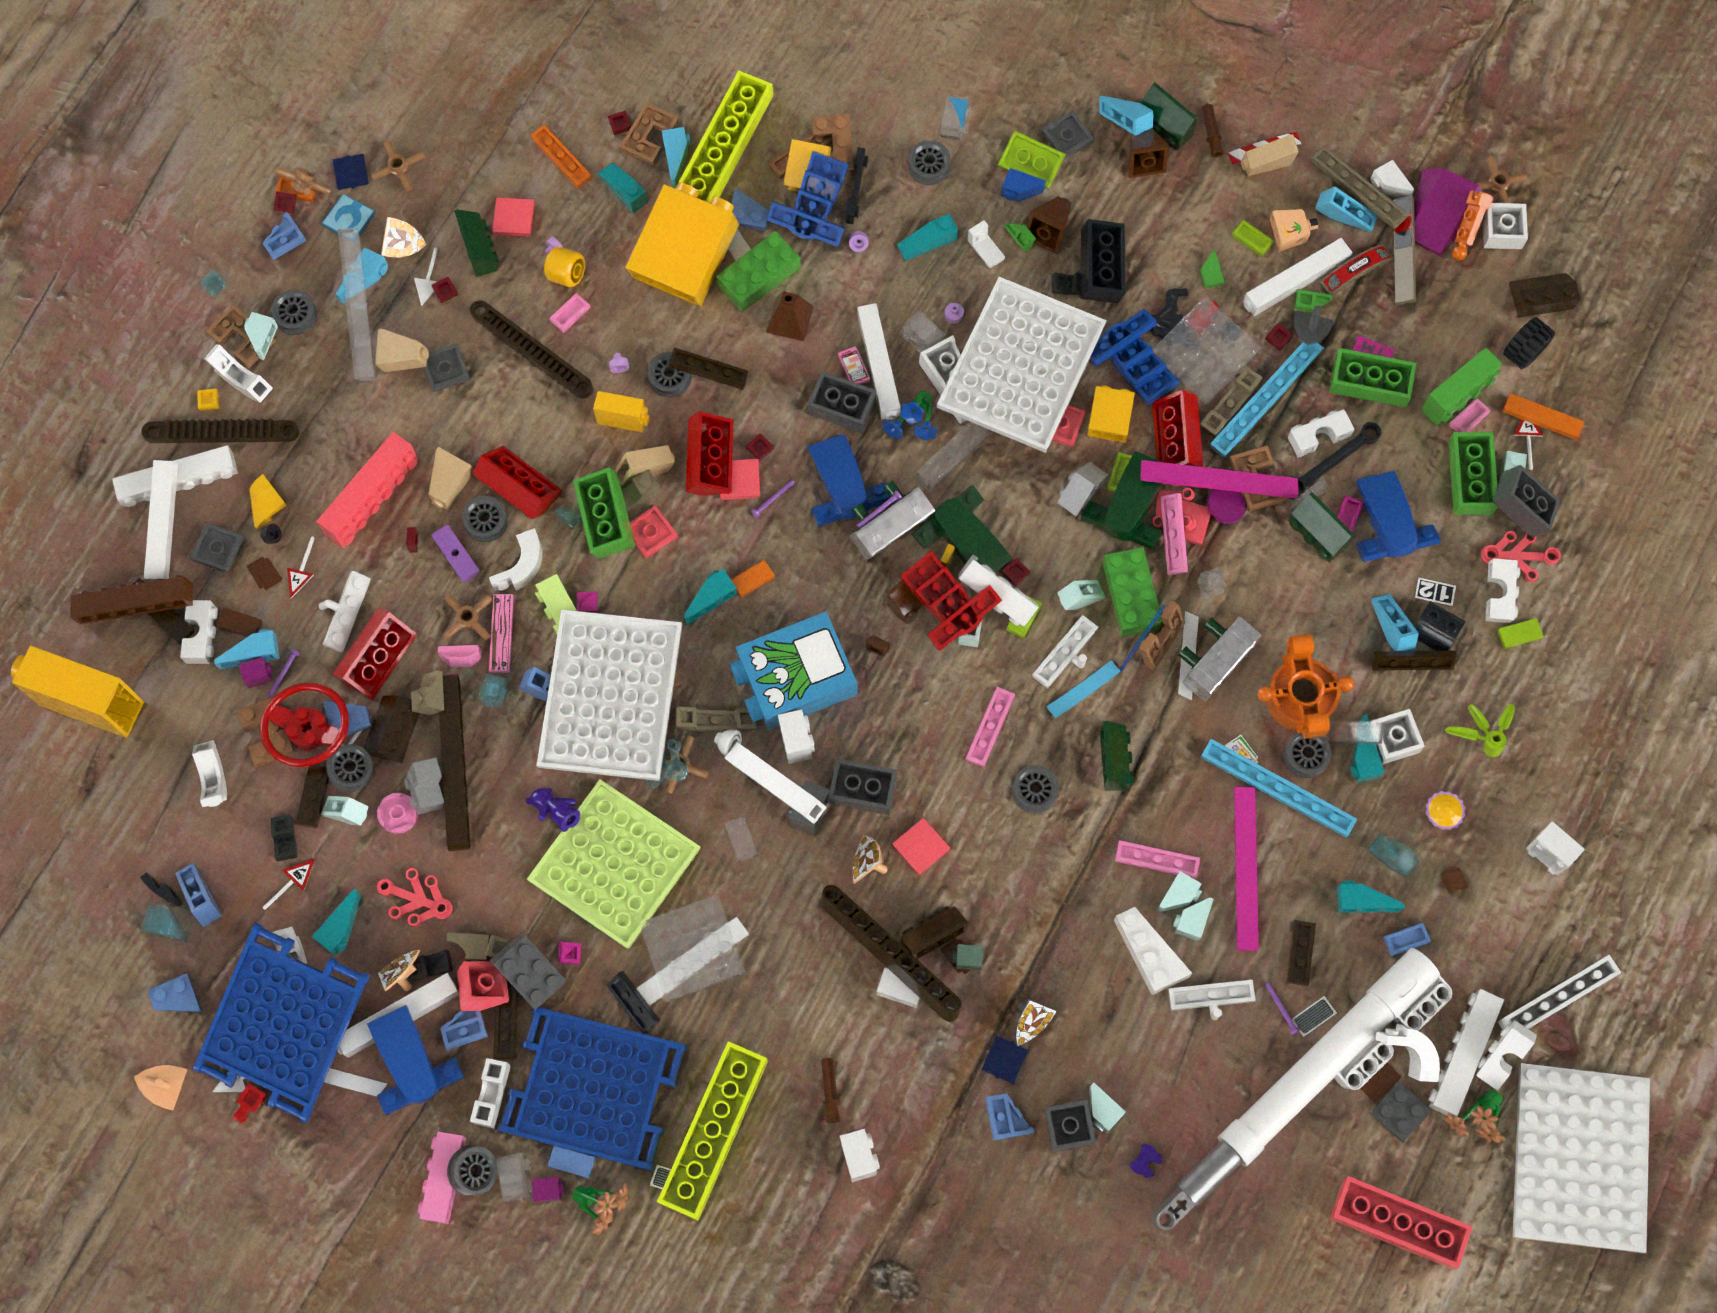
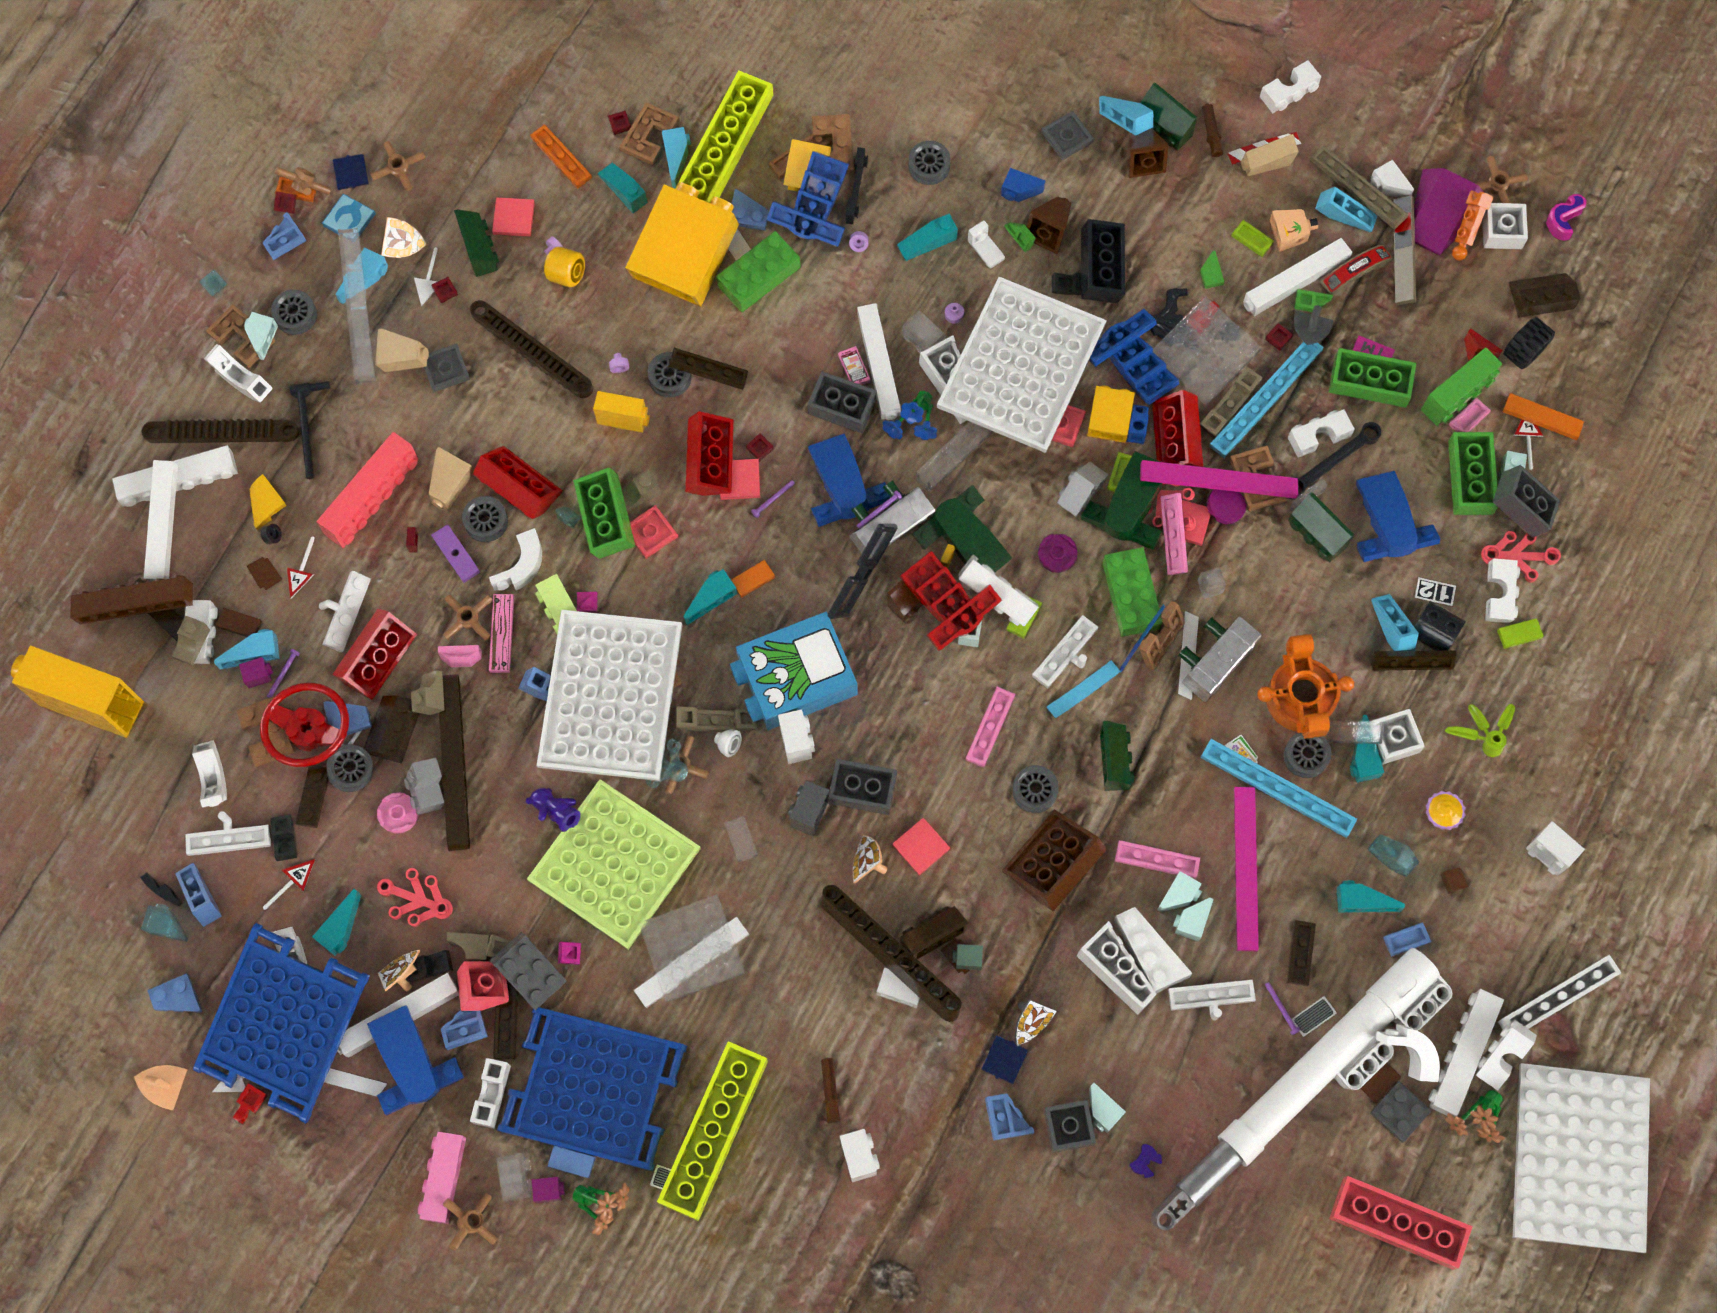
dark grey plate [190,523,244,573] -> none
yellow tile [197,388,219,411] -> none
light aqua slope [320,796,369,826] -> none
dark grey wheel [447,1146,498,1195] -> none
clear light blue brick [479,673,509,707] -> none
bright pink tile [549,293,591,333] -> none
black tile [606,971,661,1034] -> none
tan slope [615,445,675,488] -> none
white brick [725,742,827,824] -> none
reddish brown slope [766,291,814,341] -> none
reddish brown slope [866,635,890,656] -> none
clear brick [940,95,972,141] -> none
lime tile [998,130,1066,189] -> none
dark red tile [1002,558,1030,587] -> none
light aqua slope [1057,580,1106,610] -> none
dark pink tile [1337,495,1364,532] -> none
none -> dark tan arch [172,616,210,666]
none -> white plate [186,812,271,856]
none -> black bar [290,381,331,479]
none -> medium nougat bar [443,1193,498,1251]
none -> black bar [828,523,898,619]
none -> reddish brown slope [1002,809,1106,912]
none -> magenta tile [1038,534,1078,573]
none -> white wedge [1077,921,1156,1015]
none -> blue leg [1126,404,1149,444]
none -> white arch [1260,60,1321,113]
none -> red slope [1464,328,1503,362]
none -> dark pink animal [1546,194,1586,241]

